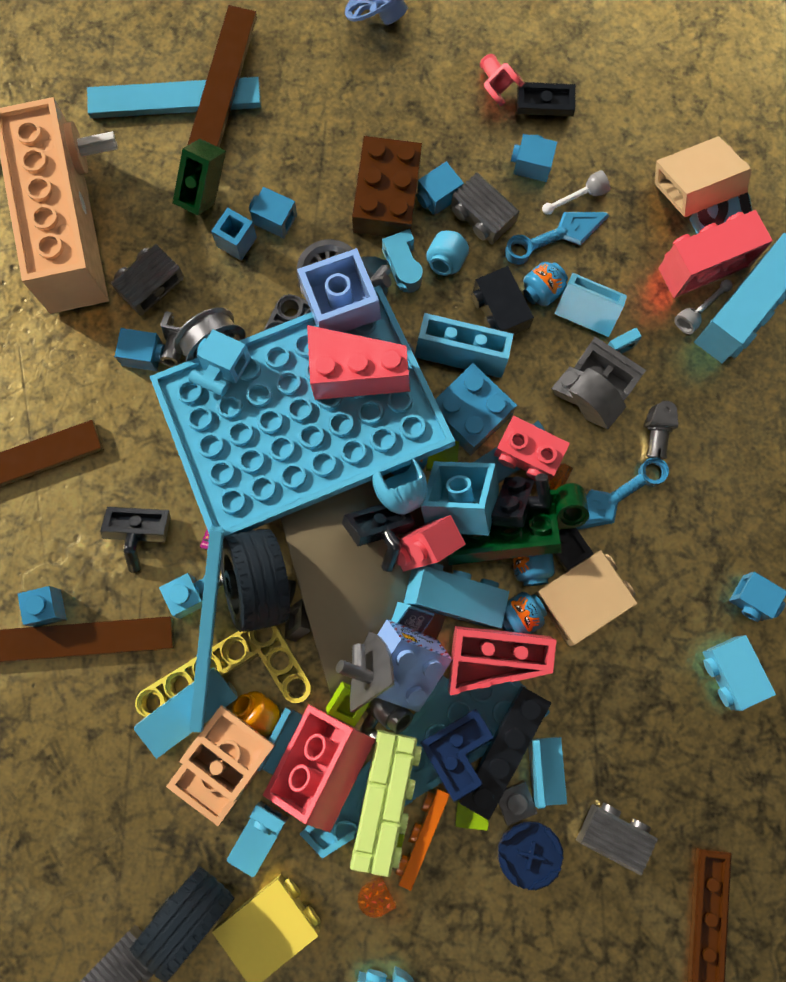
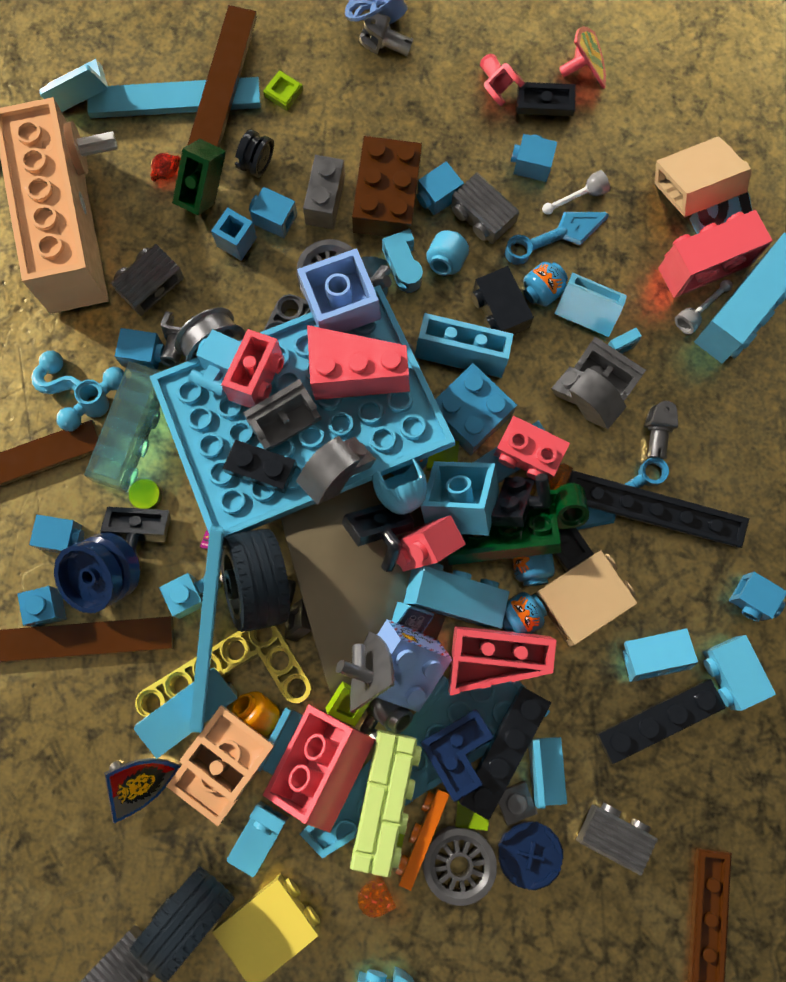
none -> dark azure brick [29,514,84,553]
none -> medium azure piece [31,350,127,431]
none -> medium azure panel [39,59,108,112]
none -> dark blue wheel [54,533,140,613]
none -> clear light blue brick [84,361,161,493]
none -> shield [104,758,181,823]
none -> lime tile [129,479,162,509]
none -> clear red piece [150,153,181,182]
none -> coral brick [221,329,284,408]
none -> black plate [222,440,297,494]
none -> black wheel [235,129,274,178]
none -> flat silver hinge [243,379,322,451]
none -> lime tile [263,70,303,111]
none -> flat silver brick [296,436,376,505]
none -> flat silver brick [303,155,345,229]
none -> flat silver piece [359,14,413,57]
none -> flat silver wheel [422,826,497,906]
none -> coral shield [560,26,606,89]
none -> black tile [566,470,750,548]
none -> black plate [596,679,726,764]
none -> medium azure hinge [622,628,698,682]

